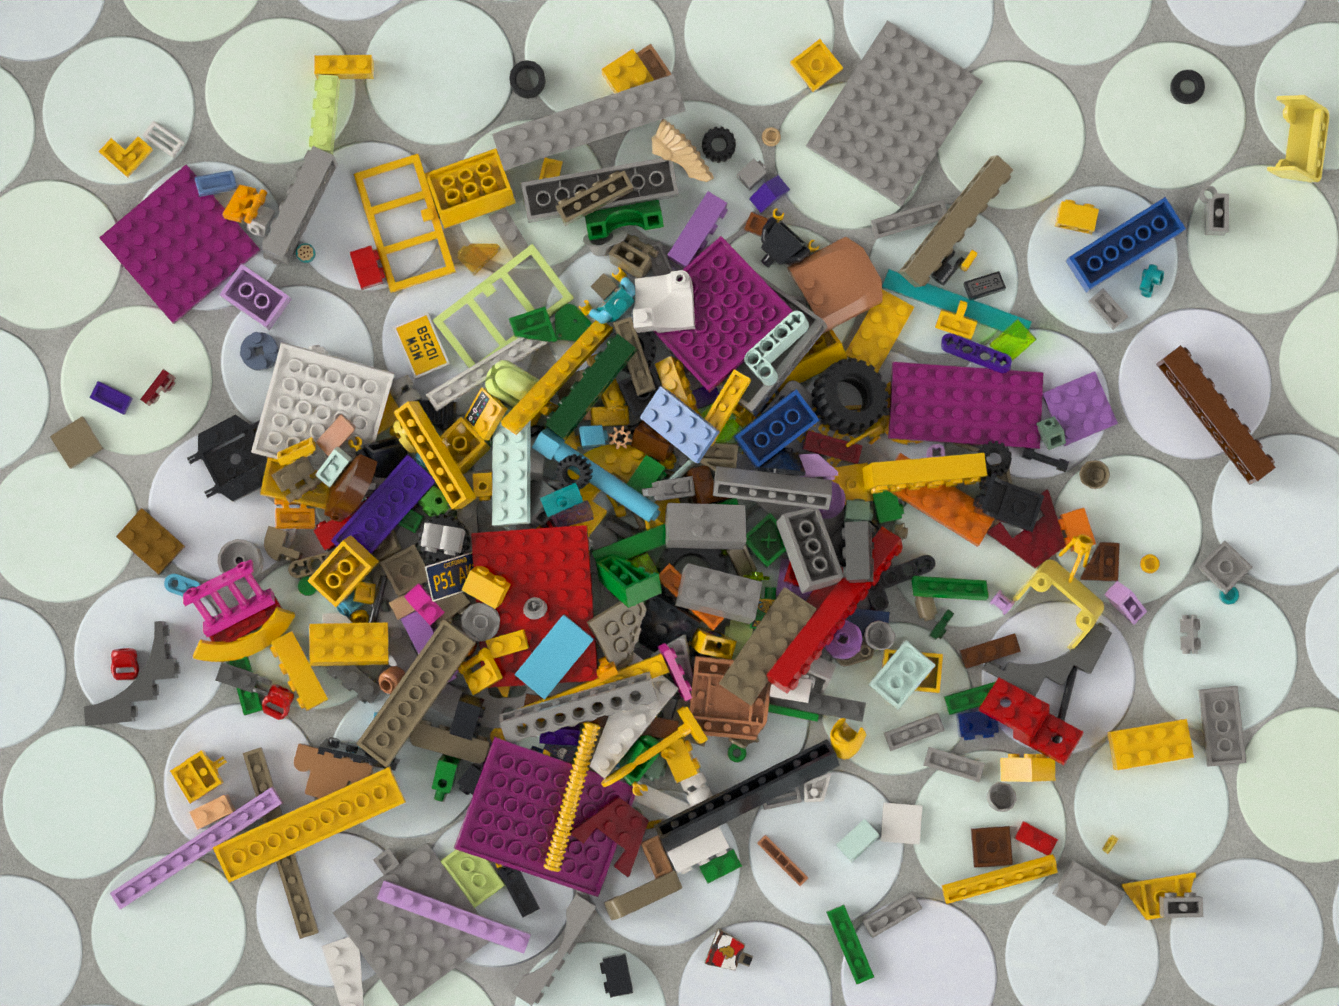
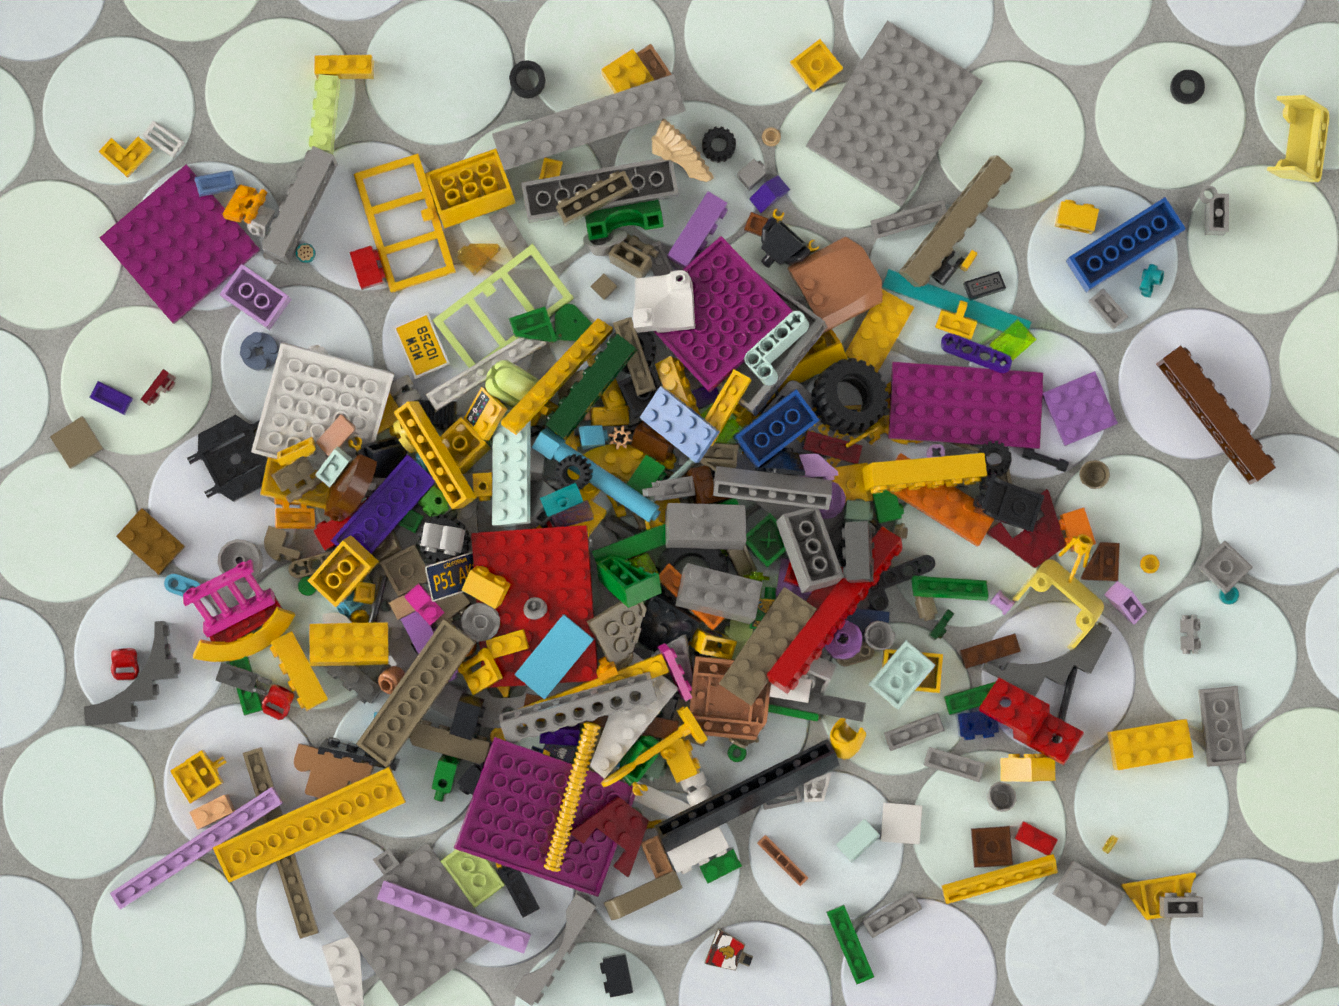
torso [579,267,635,324] -> none
sand green brick [1037,416,1066,450] -> none

